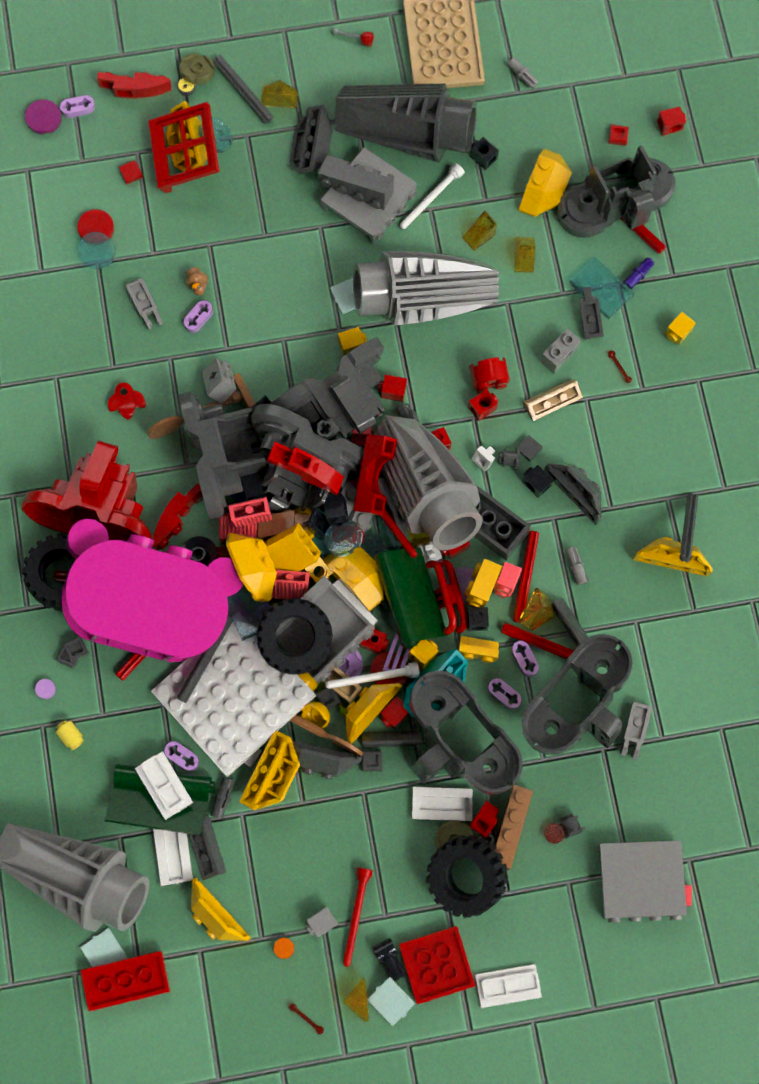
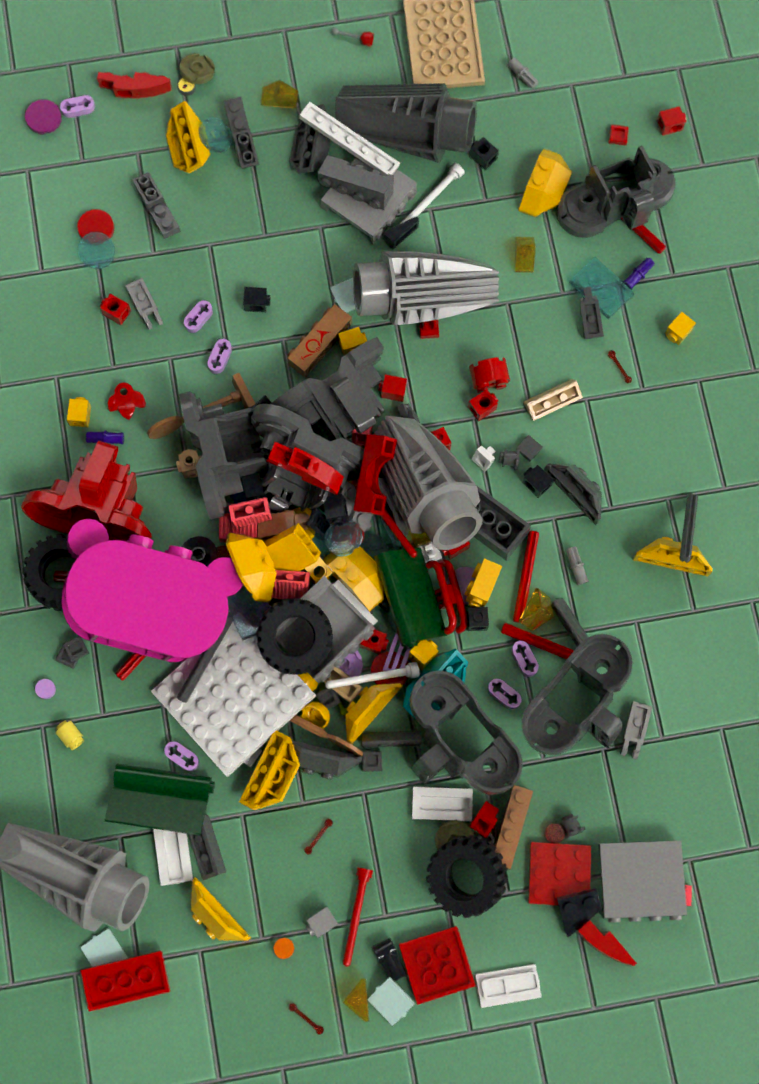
red tile [119,160,143,184] -> none
white piece [135,751,193,820] -> none
red window [148,102,220,193] -> none
red slope [153,483,203,551] -> none
medium nougat animal [186,268,208,296] -> none
light grey brick [202,358,236,404] -> none
dark grey pin [210,777,235,820] -> none
dark grey axle [213,55,273,123] -> none
dark grey piece [316,417,341,440] -> none
red brick [380,697,409,729] -> none
yellow bracket [458,636,499,663] -> none
clear yellow slope [462,211,497,250] -> none
coral brick [493,562,522,598] -> none
light grey brick [540,328,581,373] -> none
none -> yellow brick [67,397,91,428]
none -> dark purple axle [86,430,124,444]
none -> red brick [100,293,131,326]
none -> dark grey slope [132,172,181,239]
none -> tan brick [176,449,202,479]
none -> lavender beam [208,339,232,374]
none -> dark grey slope [224,97,259,169]
none -> black brick [243,287,271,312]
none -> medium nougat brick [287,304,352,378]
none -> white plate [299,102,400,177]
none -> clear red hinge [305,819,333,855]
none -> black slope [383,216,419,250]
none -> red tile [419,319,439,339]
none -> red plate [528,842,591,906]
none -> black wing [557,888,602,937]
none -> red slope [576,920,637,966]

